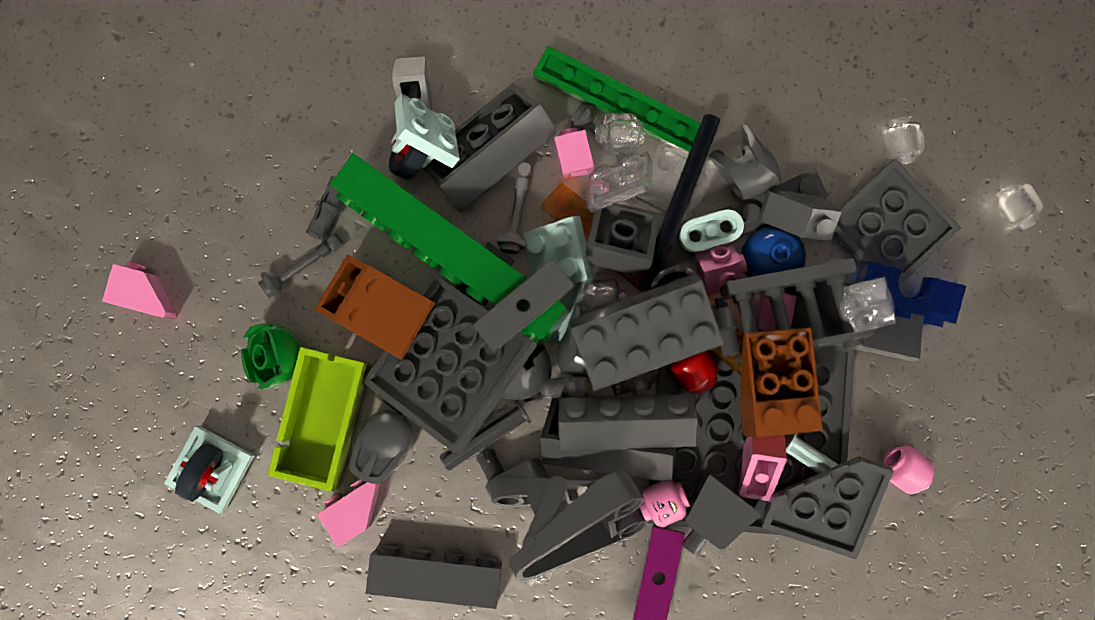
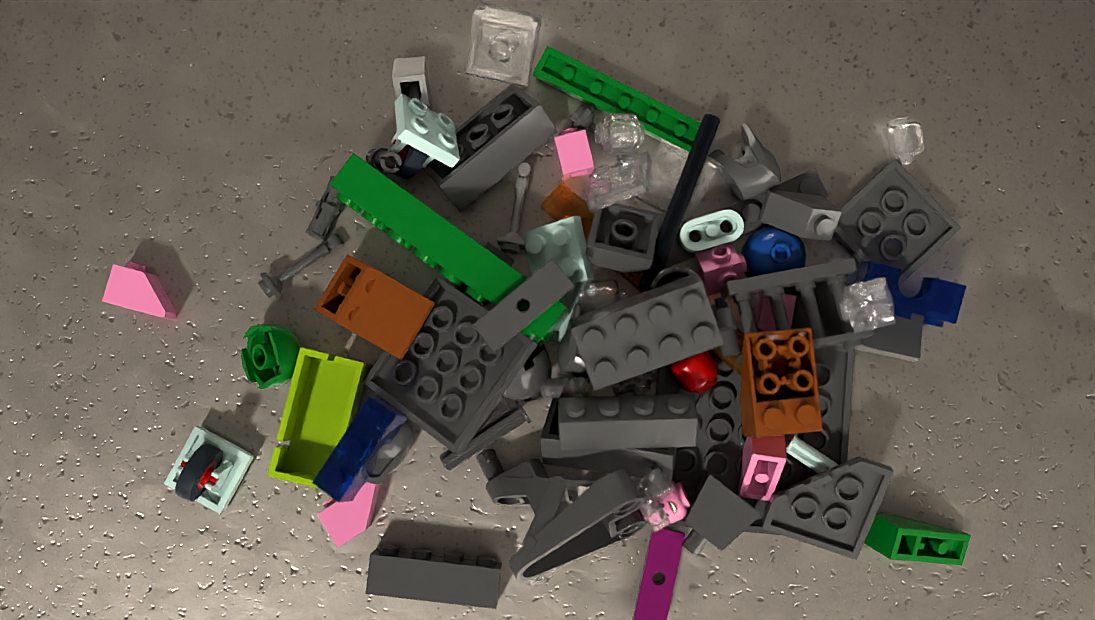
bright pink head [883,446,935,494] -> none
clear head [992,181,1044,231] -> none
none -> clear blue arch [312,396,407,502]
none -> dark grey pin [366,148,402,174]
none -> clear slope [466,2,542,87]
none -> clear piece [635,464,676,533]
none -> green slope [864,513,971,566]

